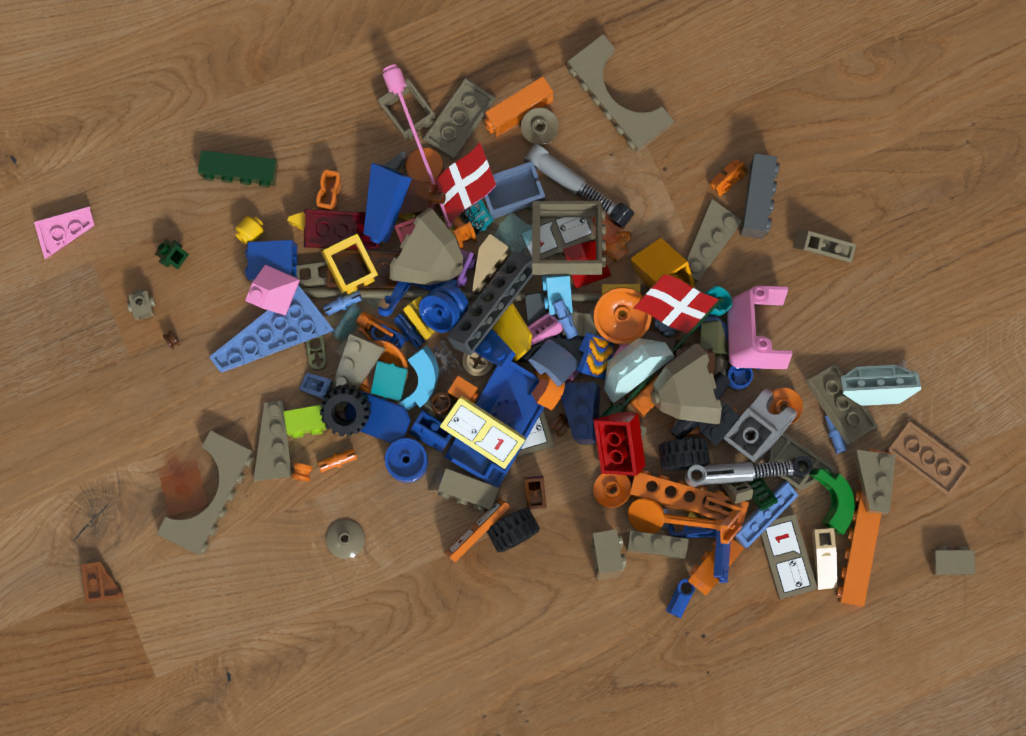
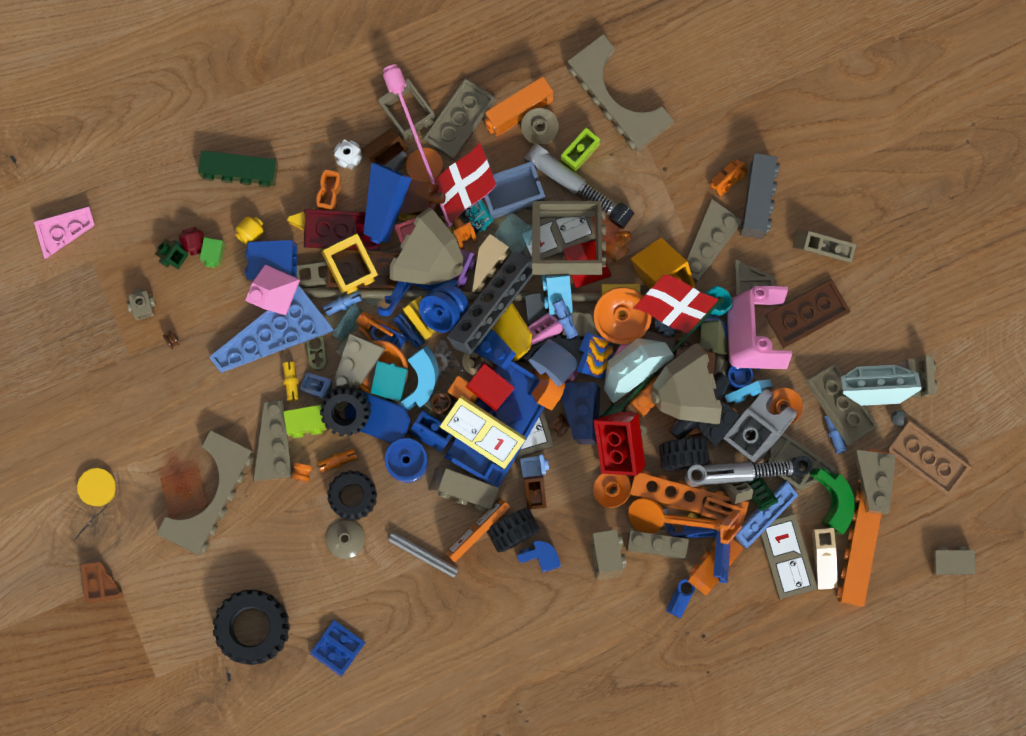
none -> yellow tile [77,468,116,507]
none -> dark red head [179,227,204,256]
none -> bright green brick [200,237,225,268]
none -> black tyre [213,589,290,665]
none -> yellow pin [282,362,299,402]
none -> blue slope [310,620,366,677]
none -> black tyre [327,470,377,521]
none -> white brick [334,139,362,170]
none -> reddish brown brick [361,127,408,165]
none -> light grey axle [388,532,458,577]
none -> red slope [466,361,515,411]
none -> blue brick [517,541,561,573]
none -> light blue bracket [520,454,549,479]
none -> lime brick [561,128,600,172]
none -> medium azure wing [725,379,773,405]
none -> dark tan wing [735,260,775,295]
none -> reddish brown tile [765,279,851,349]
none -> dark grey hinge [891,410,905,426]
none -> dark tan bracket [907,356,937,397]

